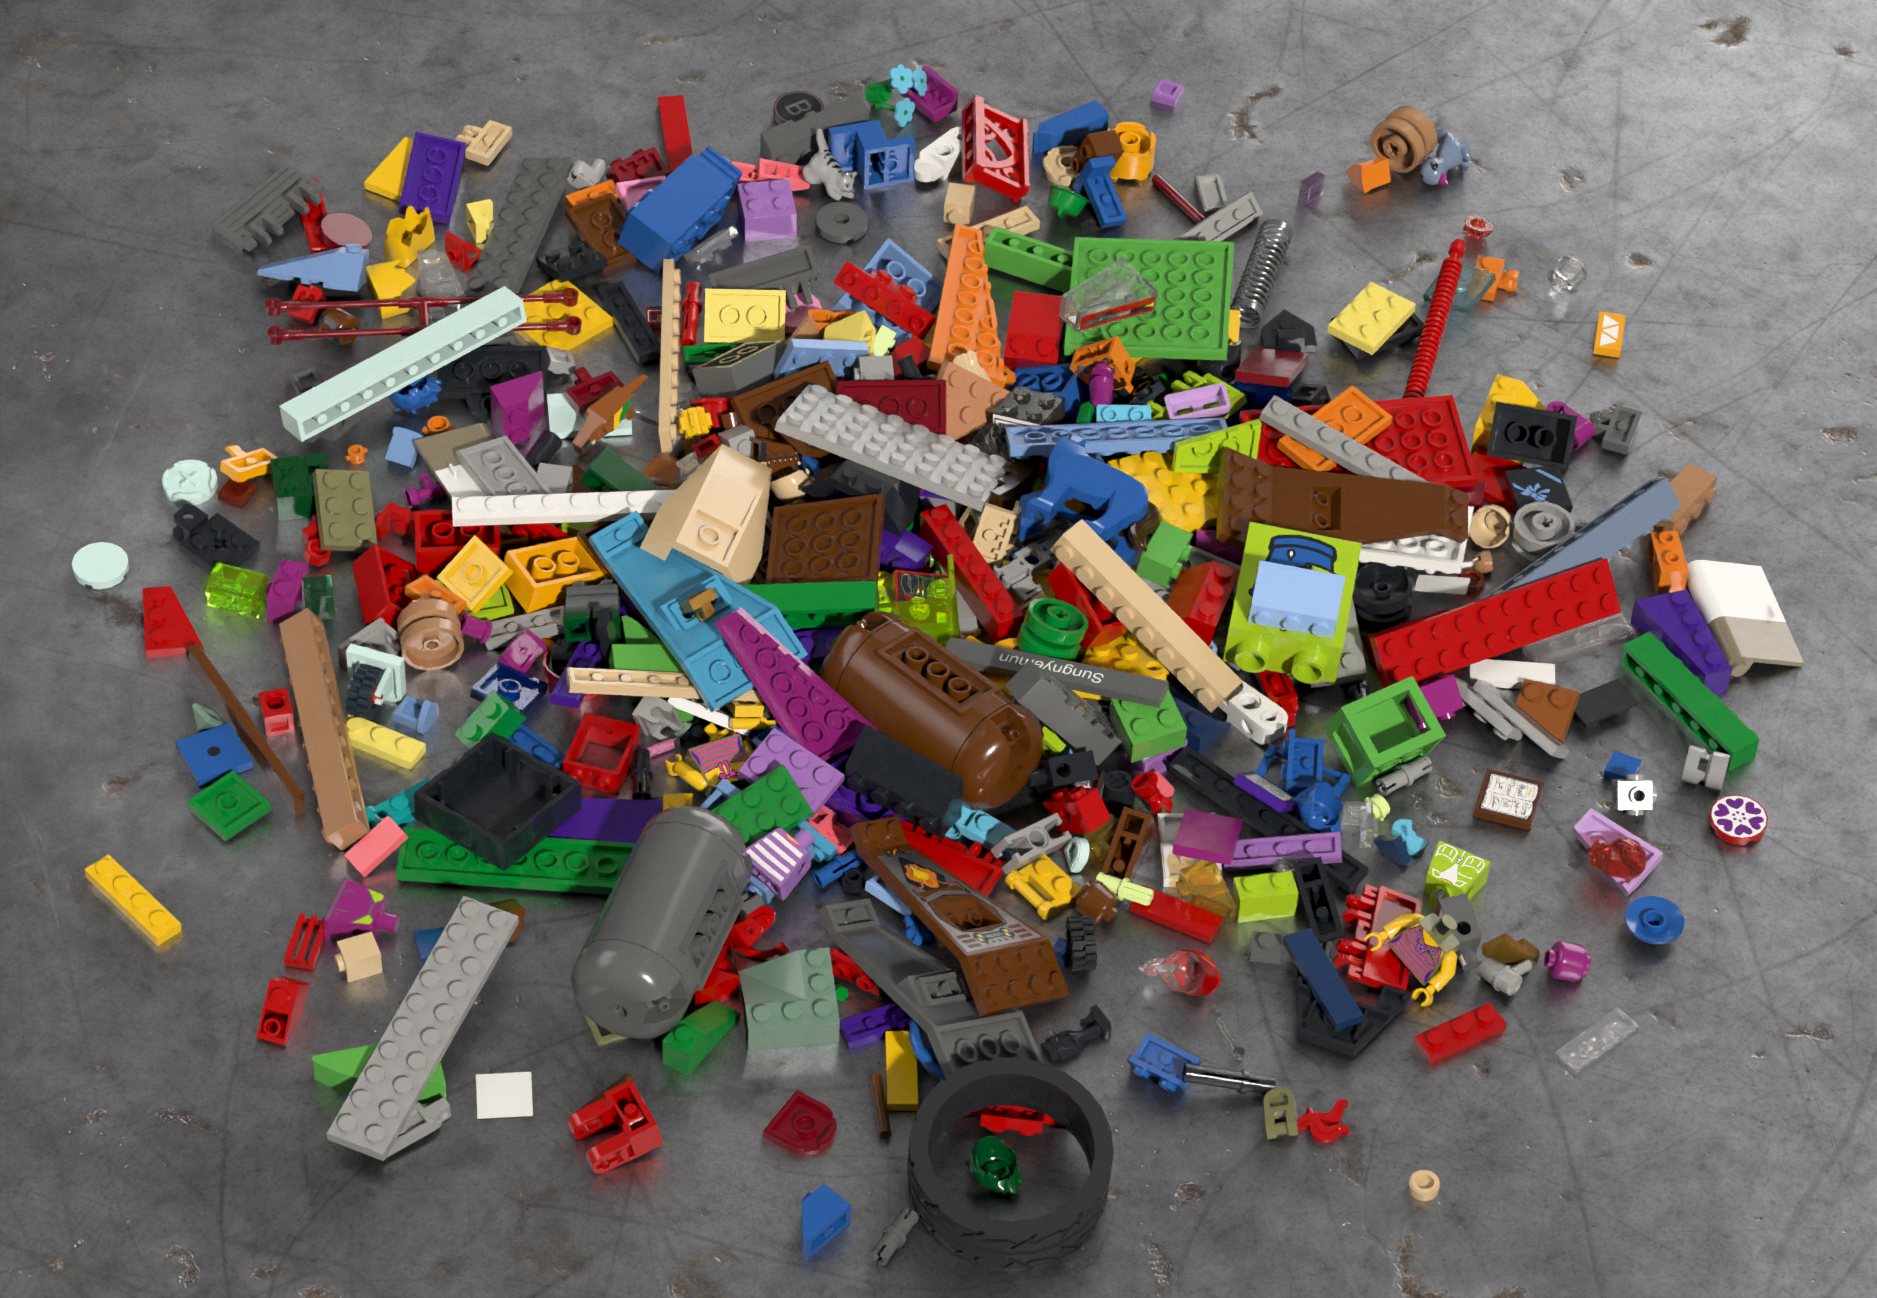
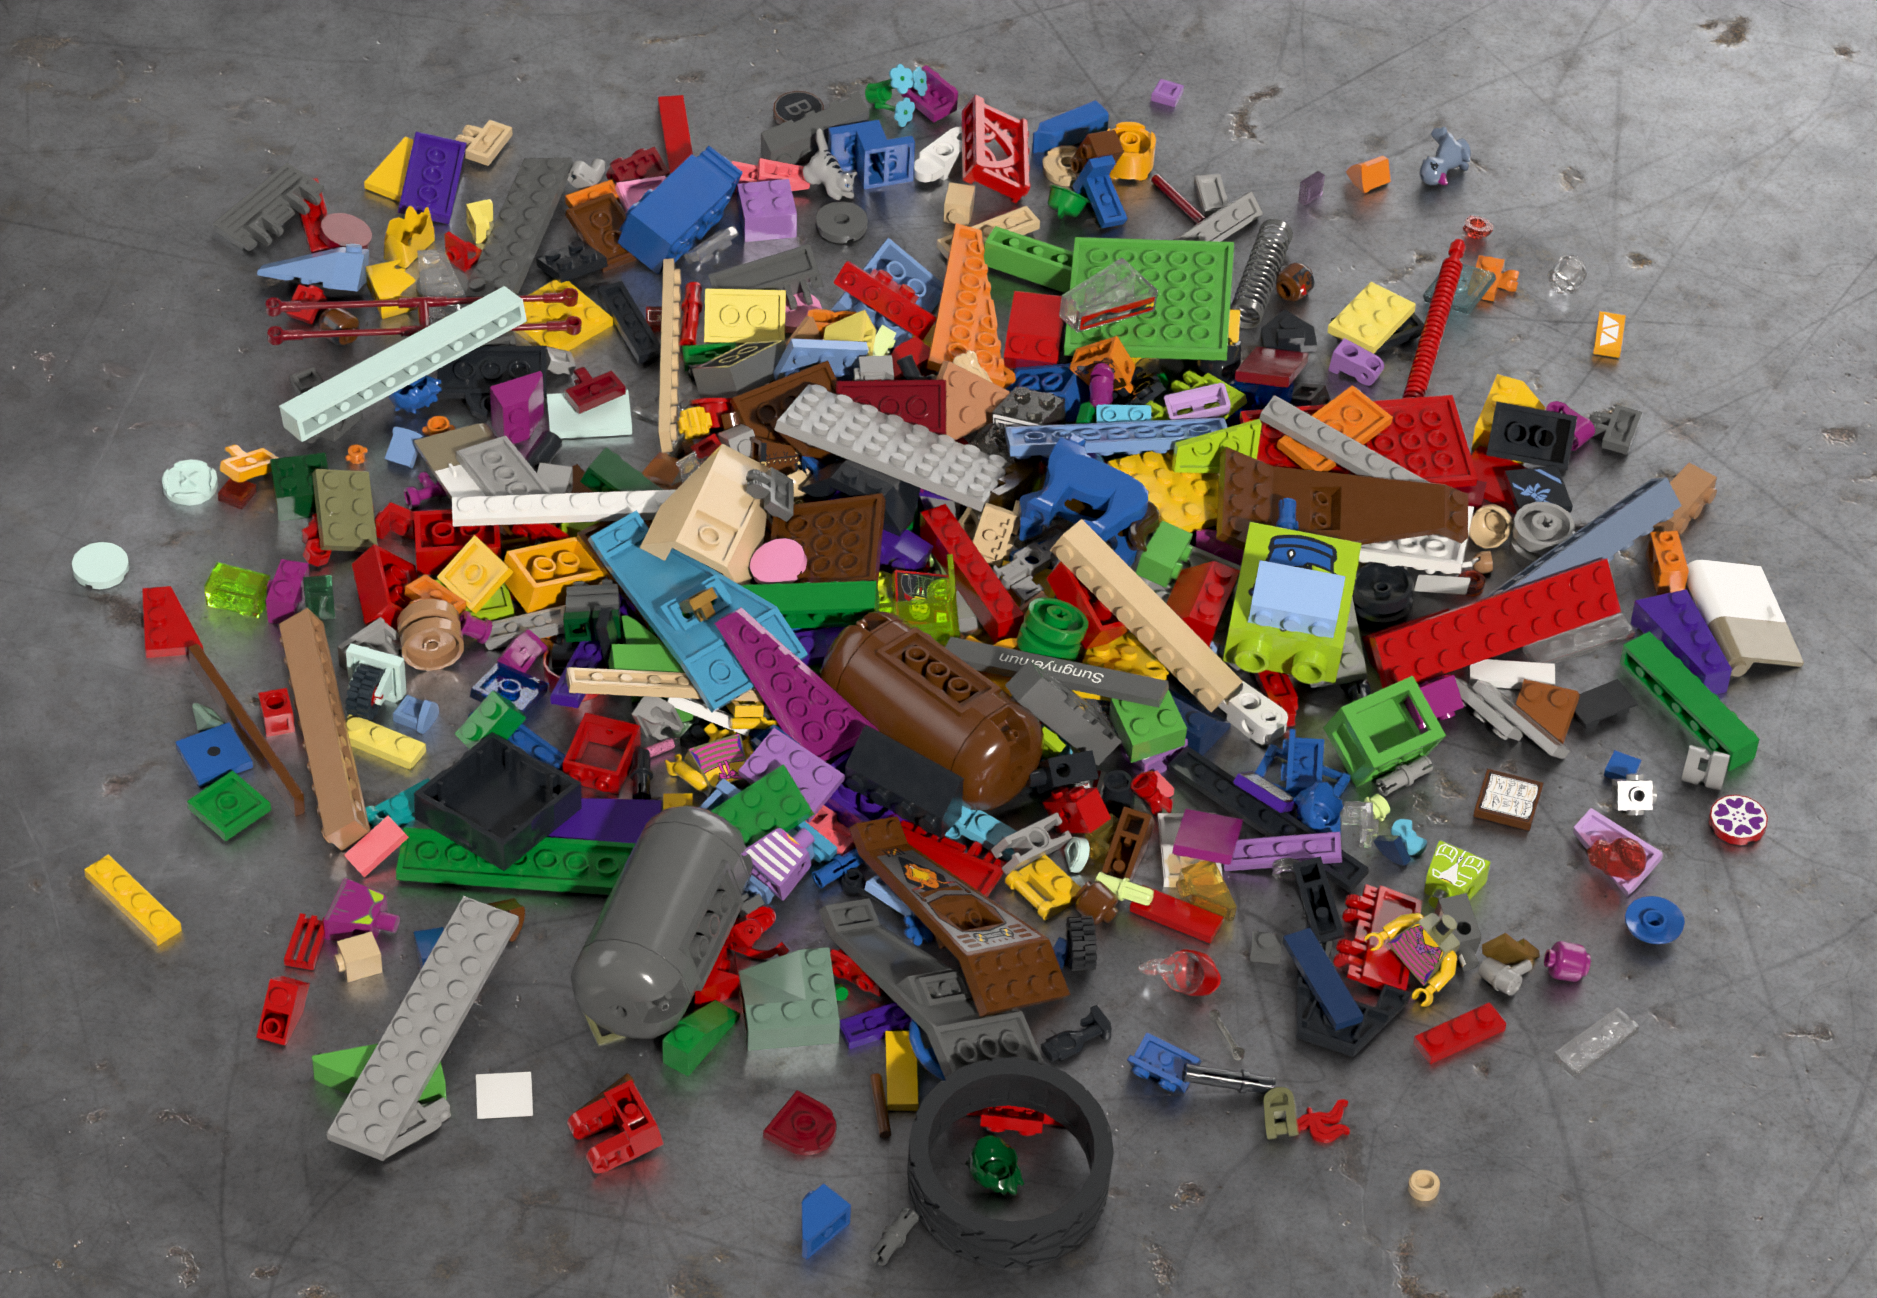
black plate [173,504,260,581] -> none
dark orange animal [572,374,648,456] -> none
lime brick [1231,871,1298,923] -> none
medium nougat wheel [1371,106,1437,173] -> none
none -> dark grey hinge [746,467,794,522]
none -> bright pink tile [750,538,807,584]
none -> reddish brown head [1276,262,1315,302]
none -> blue pin [1276,498,1298,531]
none -> medium lavender leg [1328,338,1384,385]

